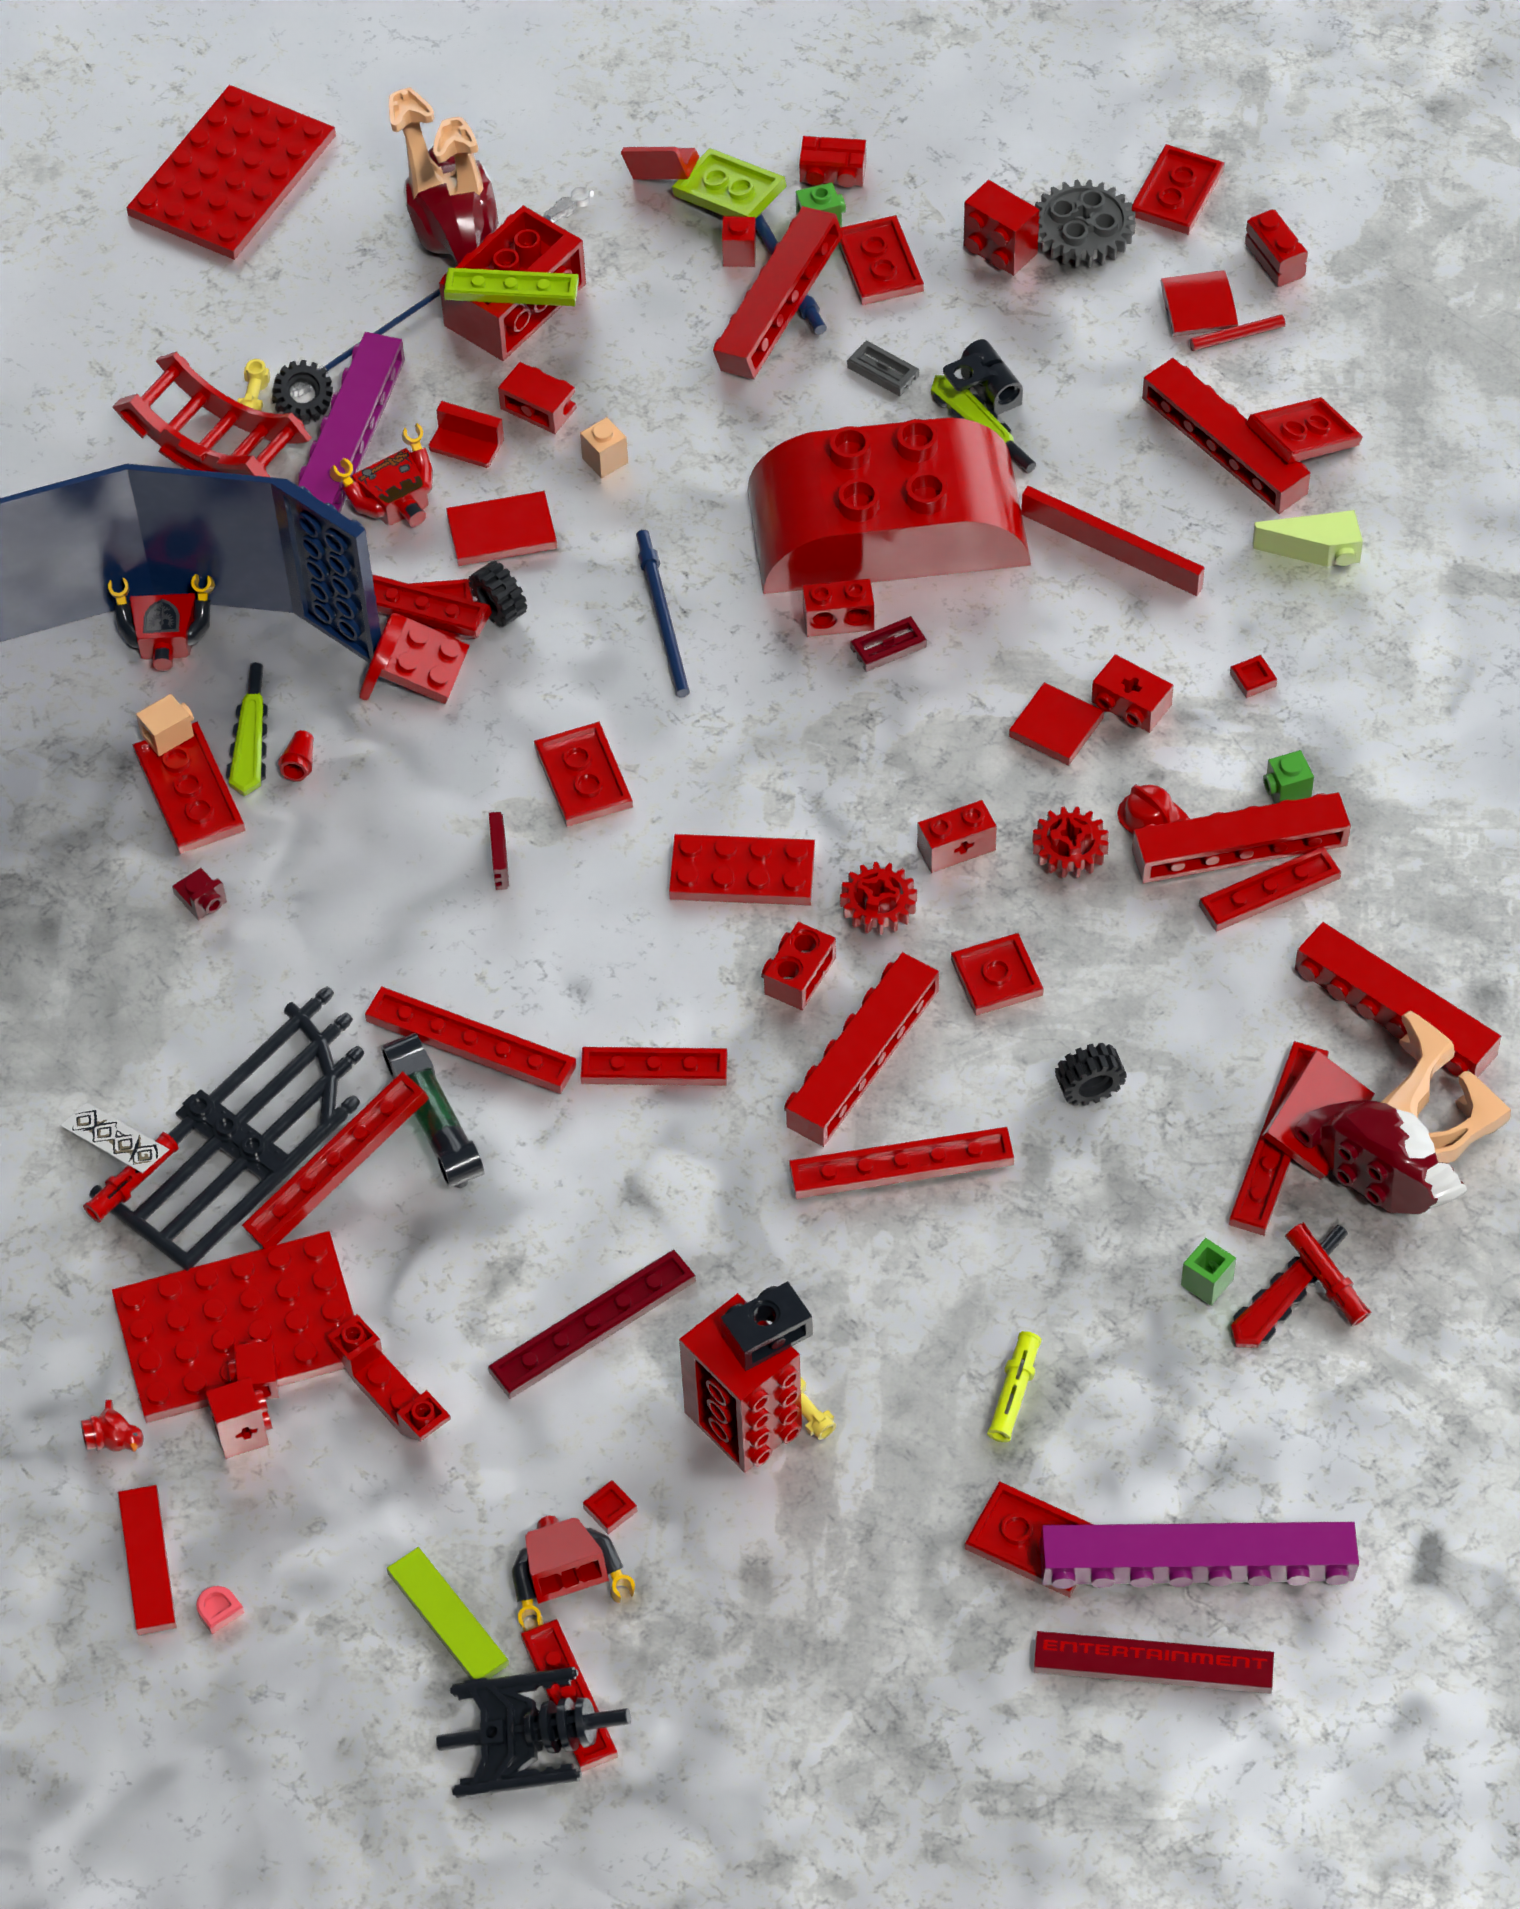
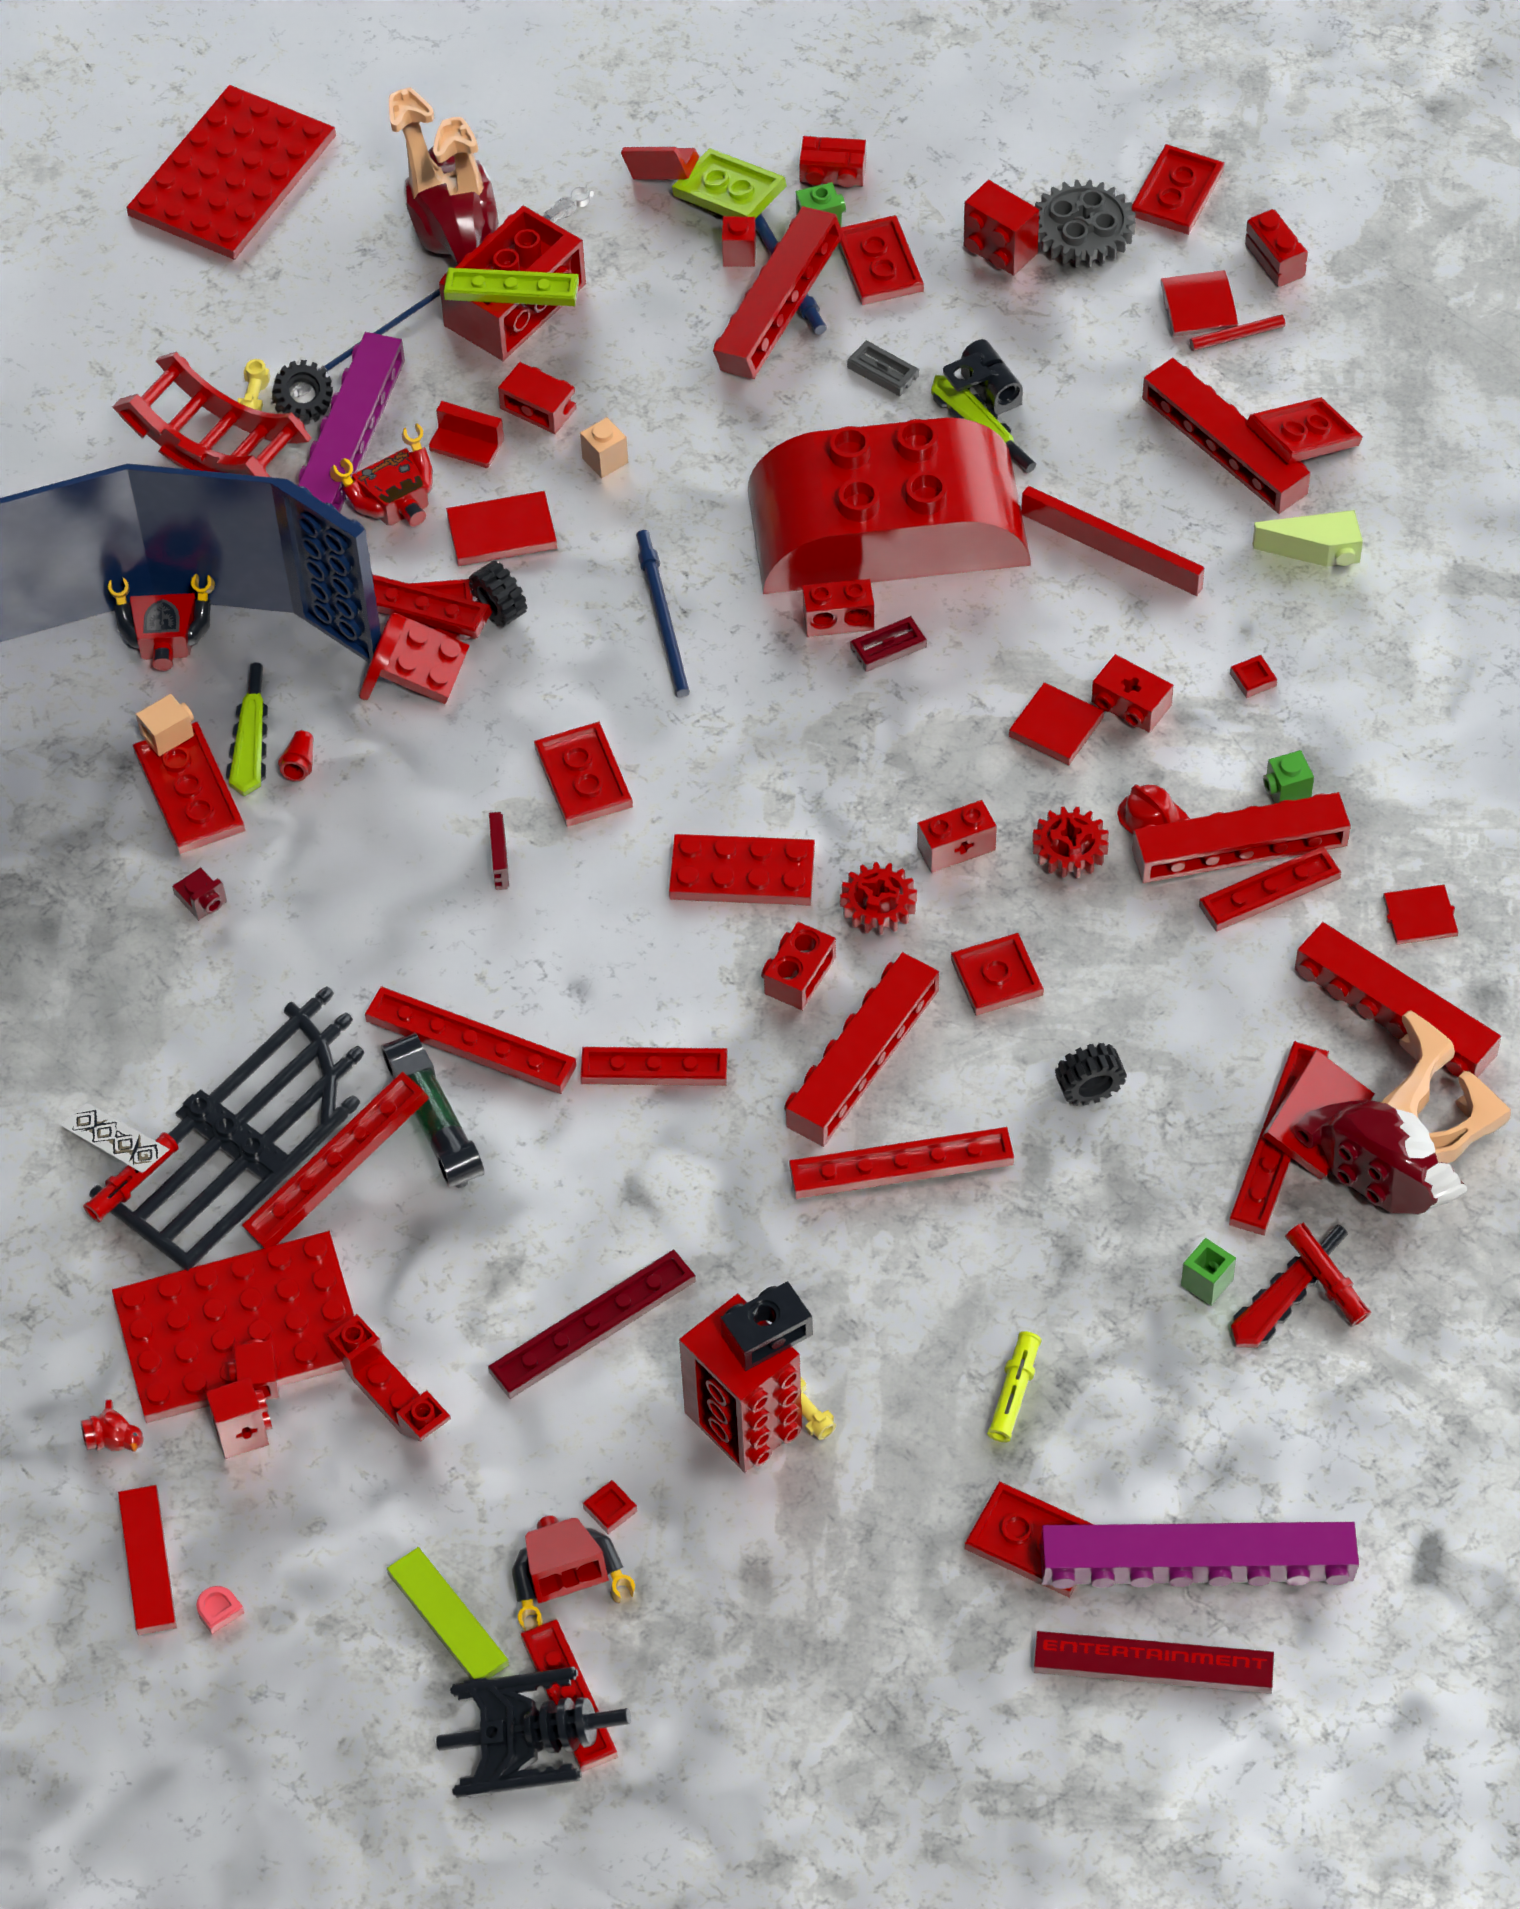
none -> red piece [1383,884,1459,945]

